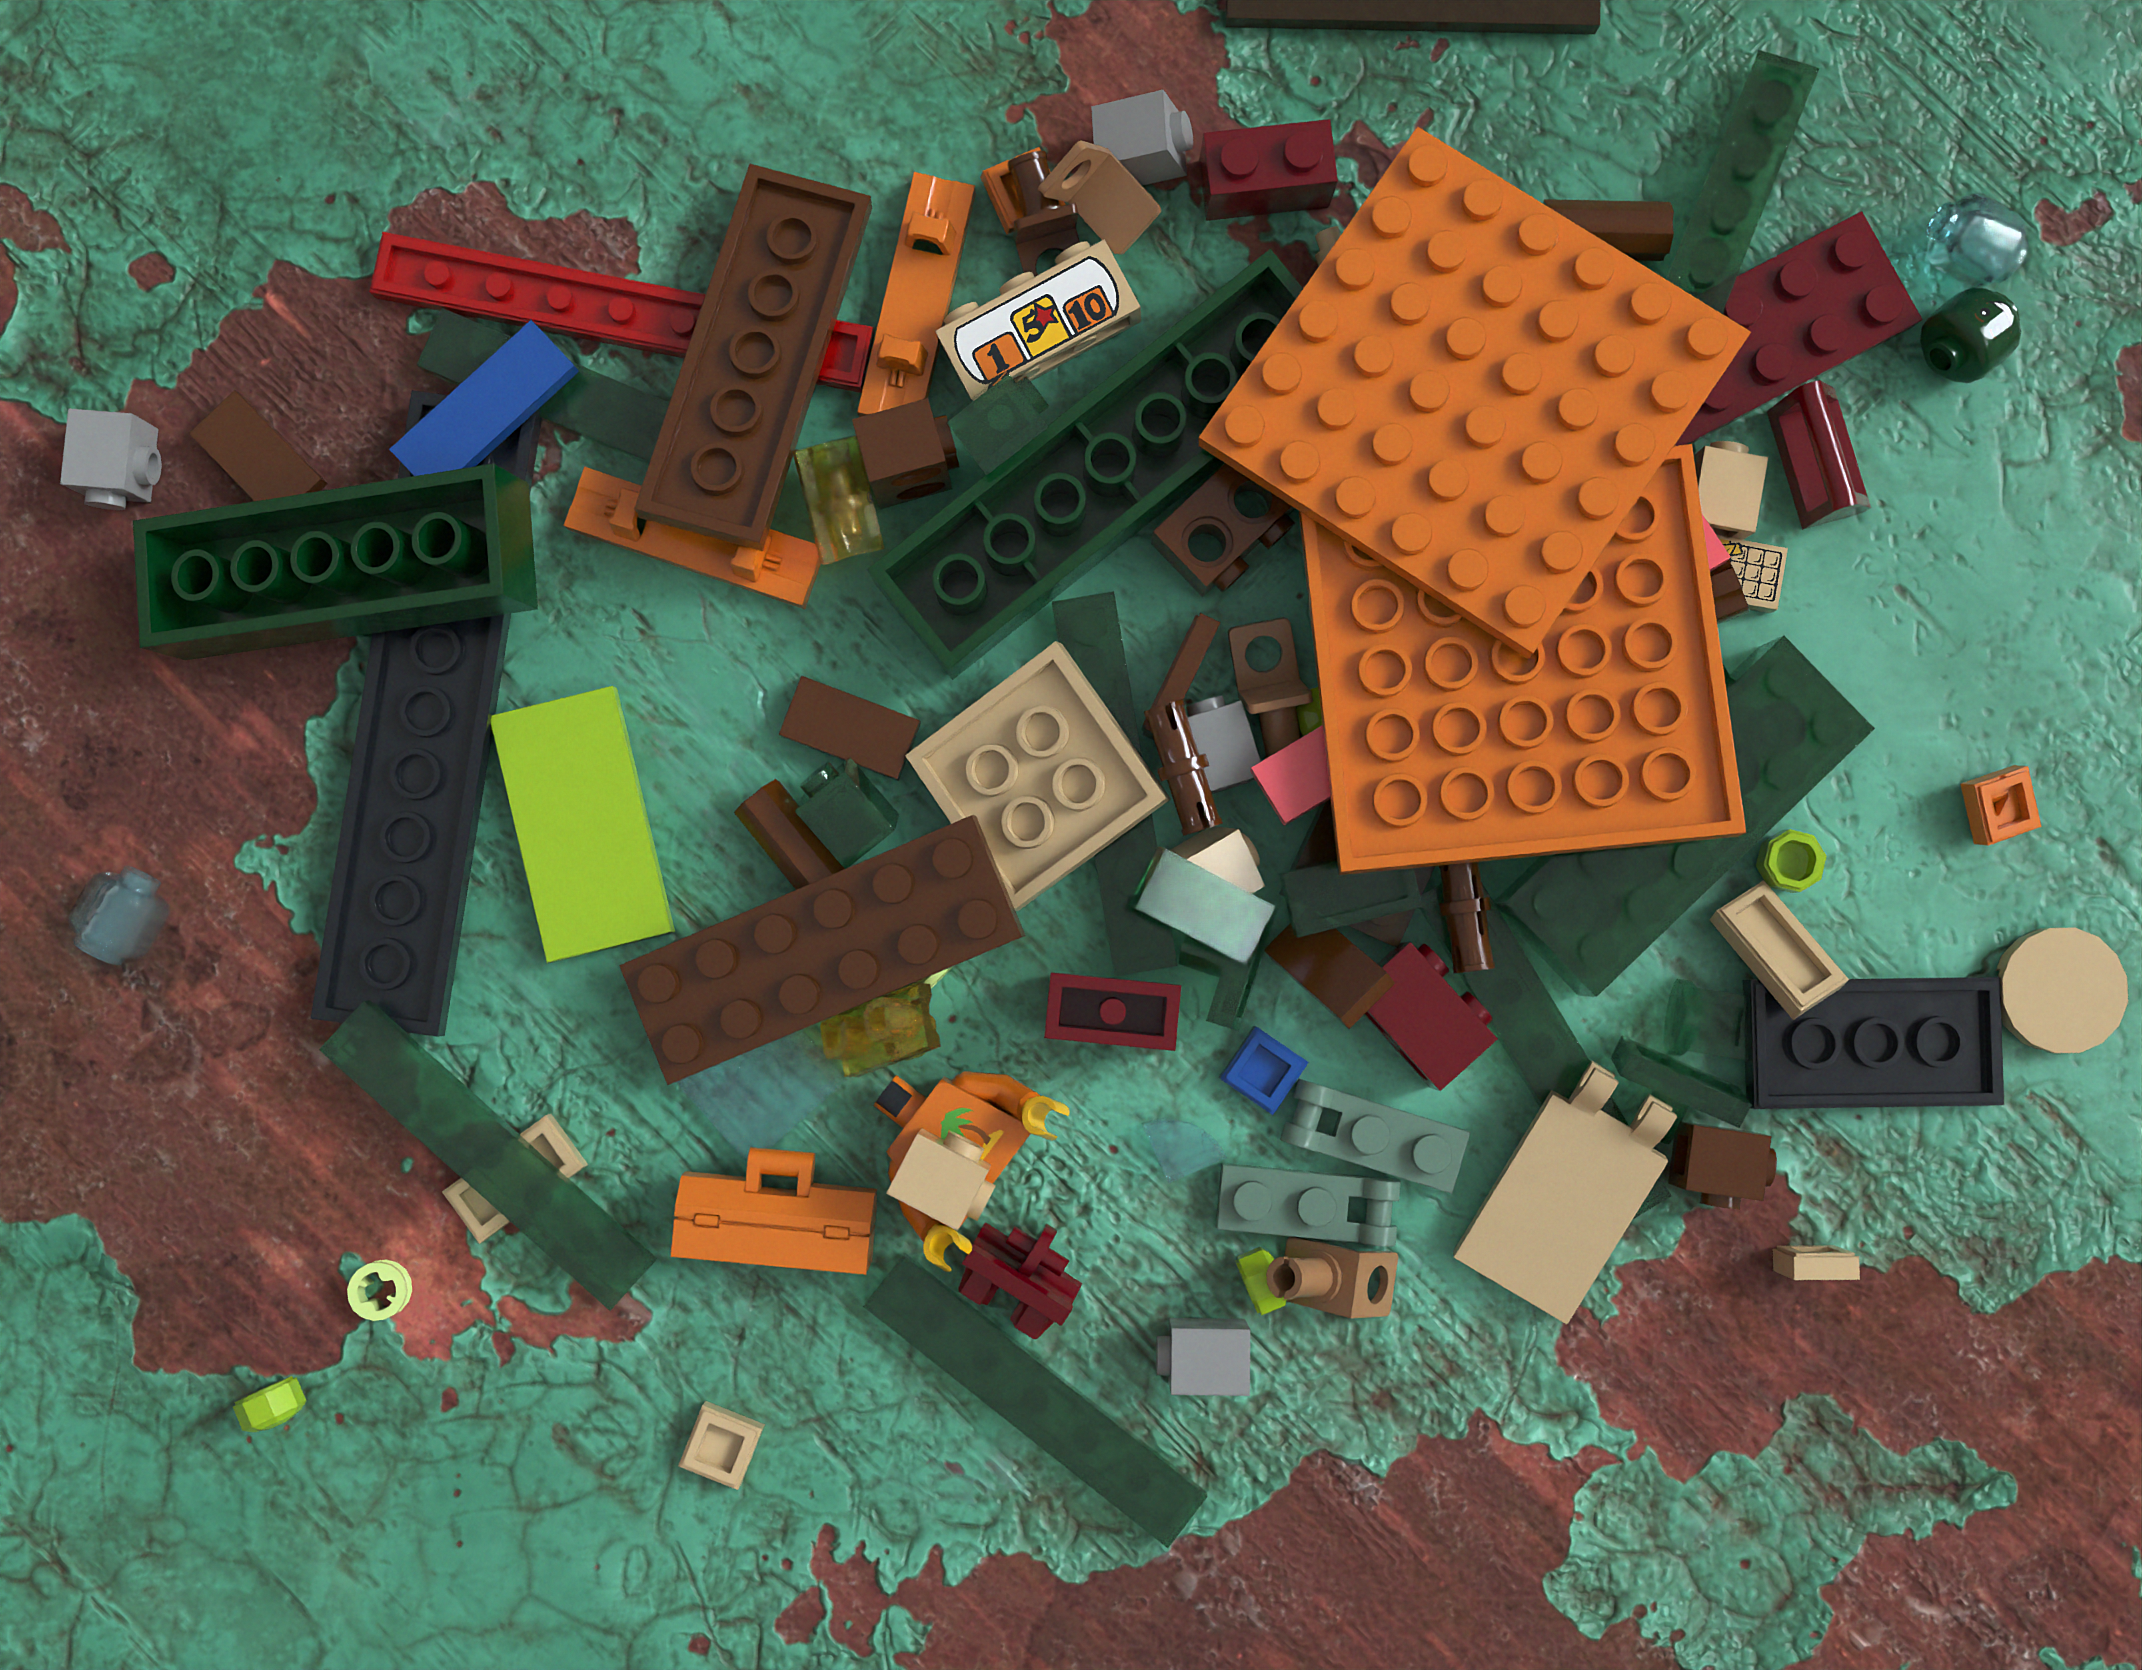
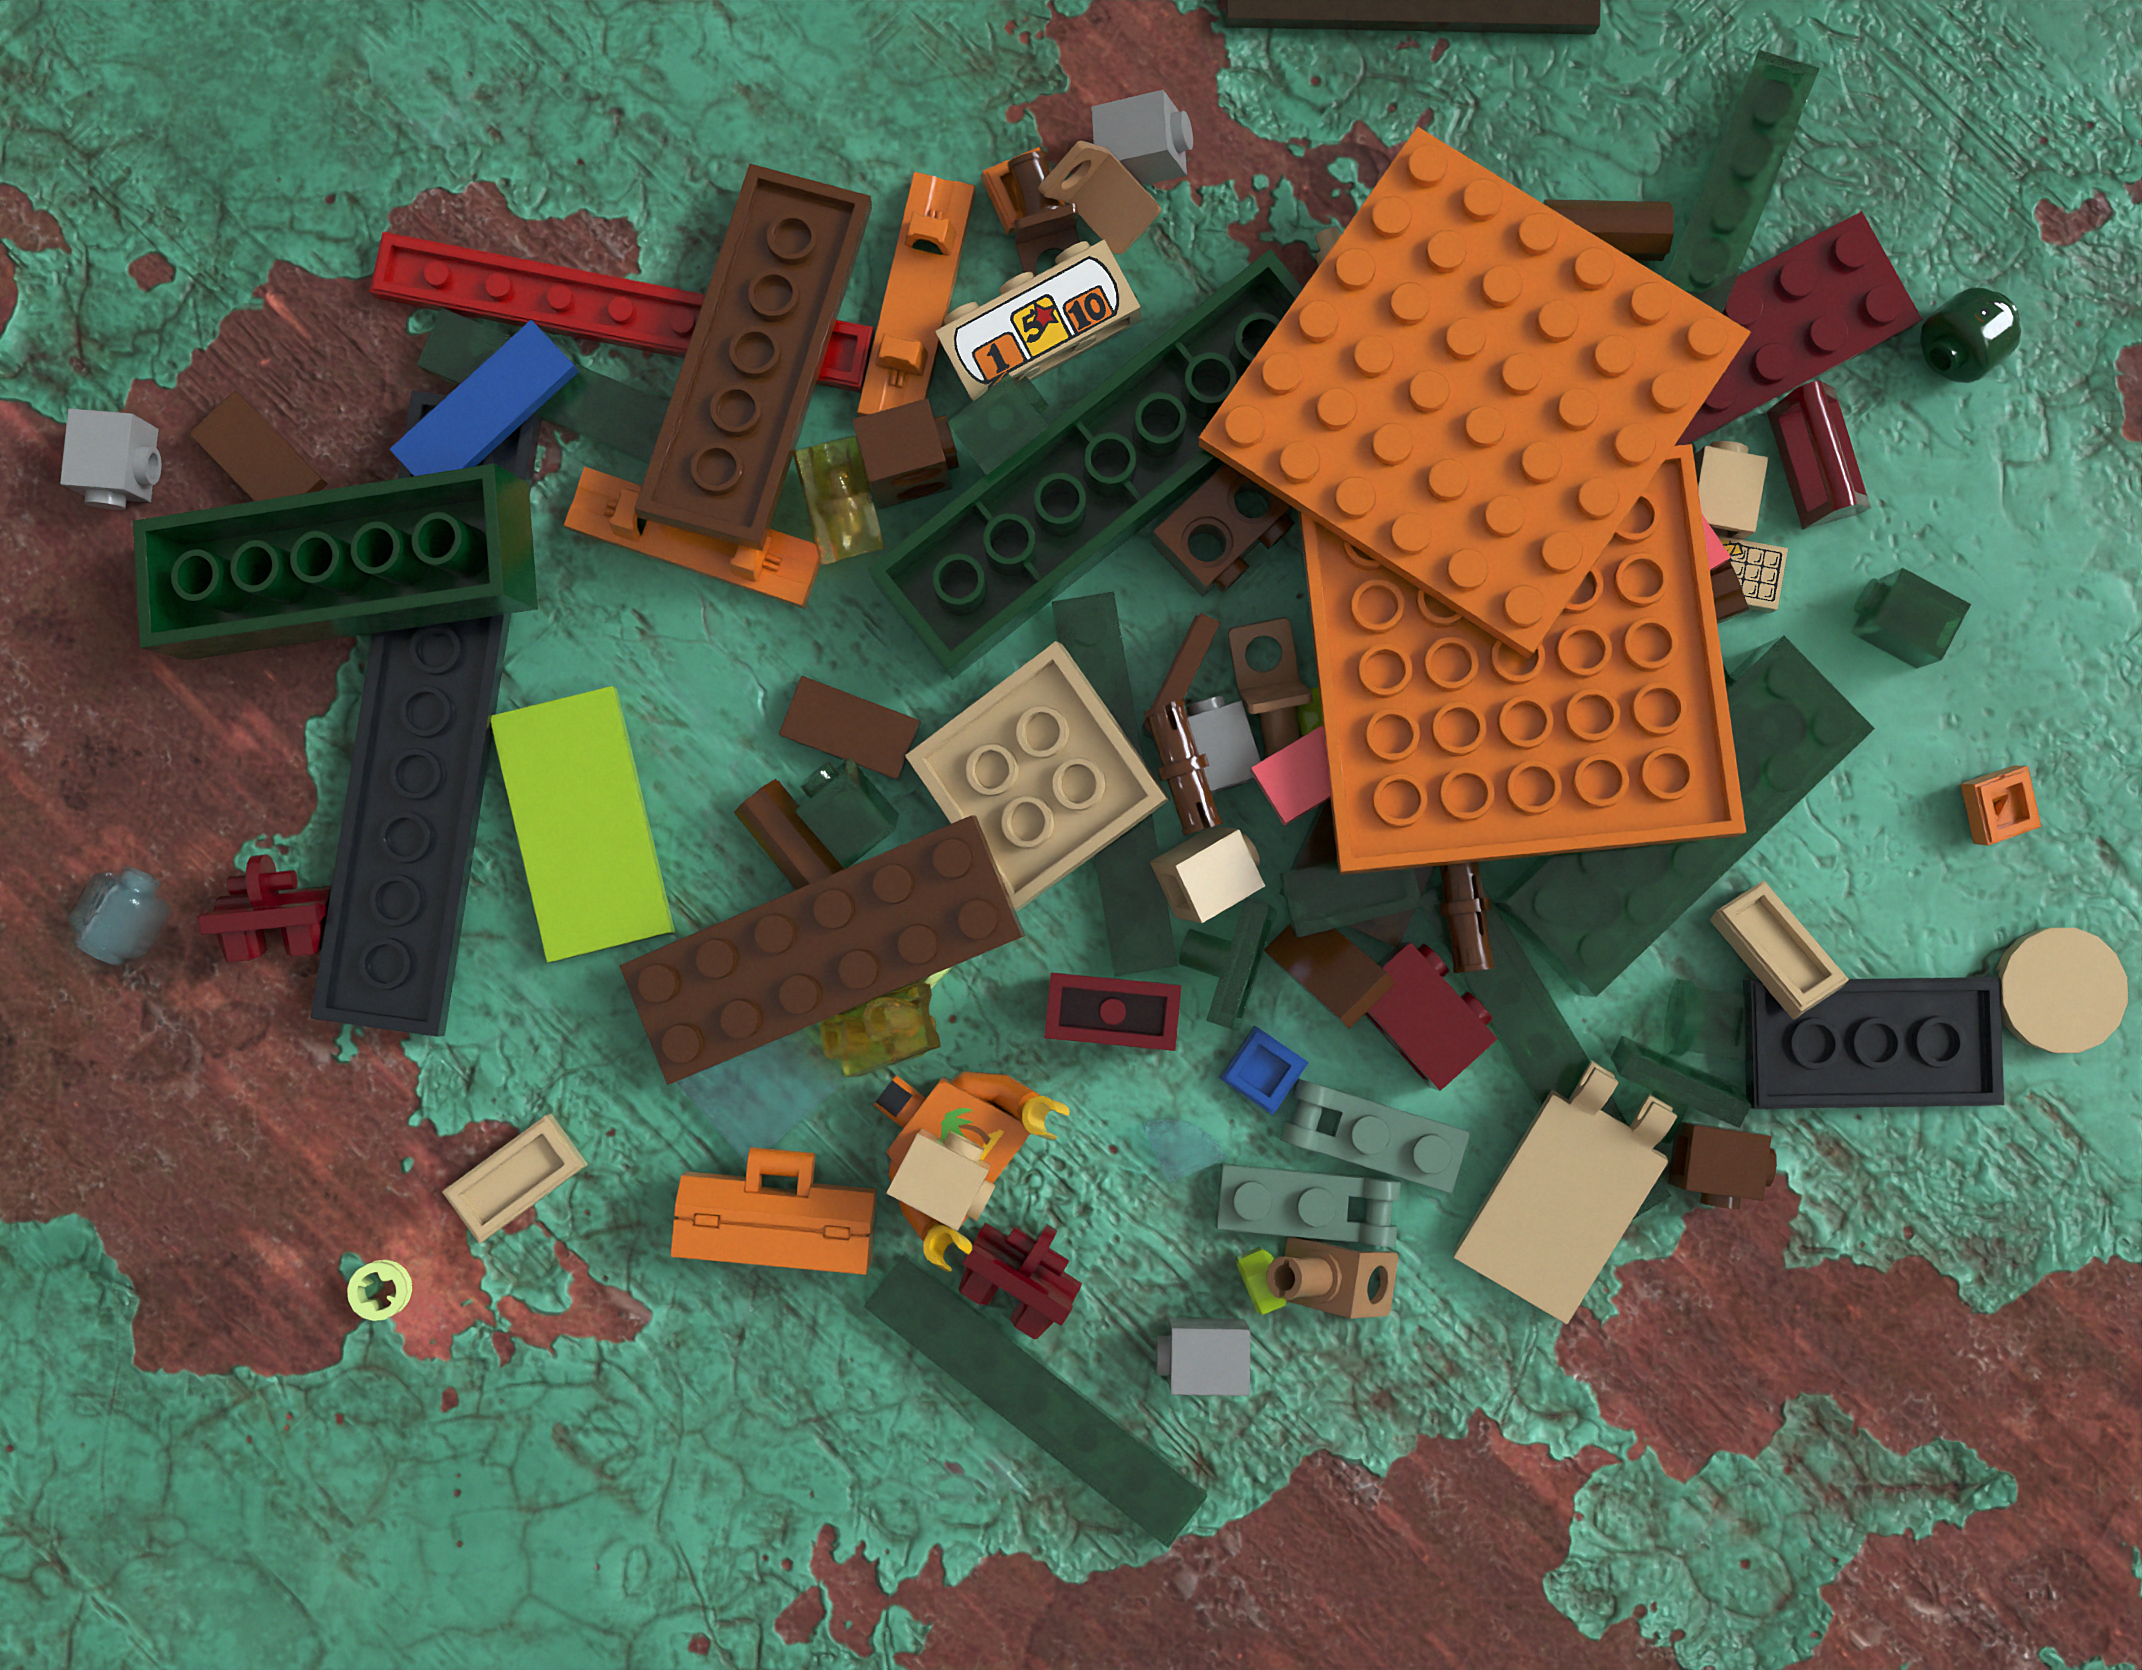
lime tile [233,1376,306,1432] -> none
clear green tile [319,1000,657,1311] -> none
tan tile [678,1401,765,1490] -> none
clear green tile [1129,846,1275,965] -> none
dark red brick [1199,119,1338,221] -> none
lime tile [1756,829,1827,893] -> none
tan tile [1773,1245,1860,1280] -> none
clear light blue head [1926,193,2028,288] -> none
none -> dark red hips [198,854,332,963]
none -> clear green brick [1851,568,1971,669]

